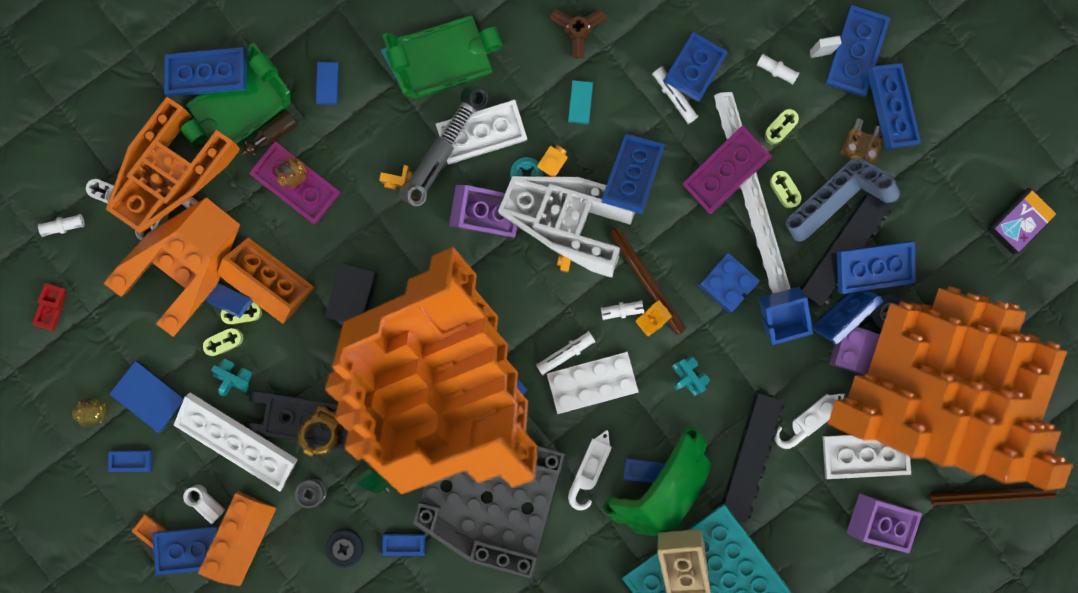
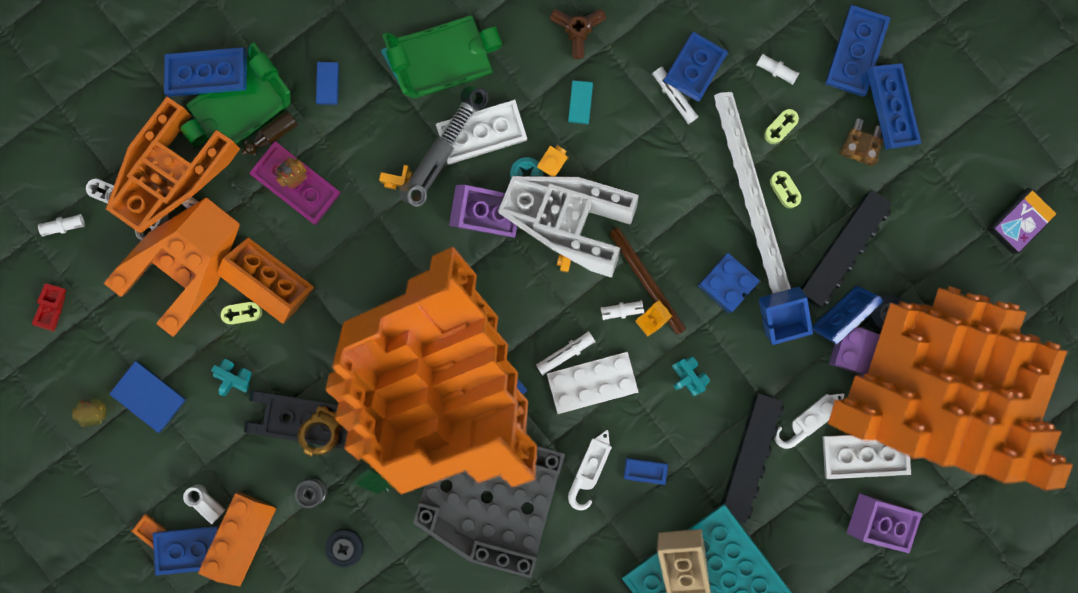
blue tile [108,450,152,472] -> none
white plate [174,392,298,491] -> none
yellowish green beam [203,328,243,356] -> none
blue tile [205,283,252,318] -> none
black piece [325,263,378,322] -> none
blue tile [382,533,425,556] -> none
blue plate [601,133,665,214] -> none
green panel [603,426,712,536] -> none
magenta plate [682,125,772,214] -> none
sand blue beam [786,158,900,241] -> none
white tile [810,36,841,58] -> none
blue plate [837,241,916,294] -> none
reddish brown axle [930,487,1057,505] -> none

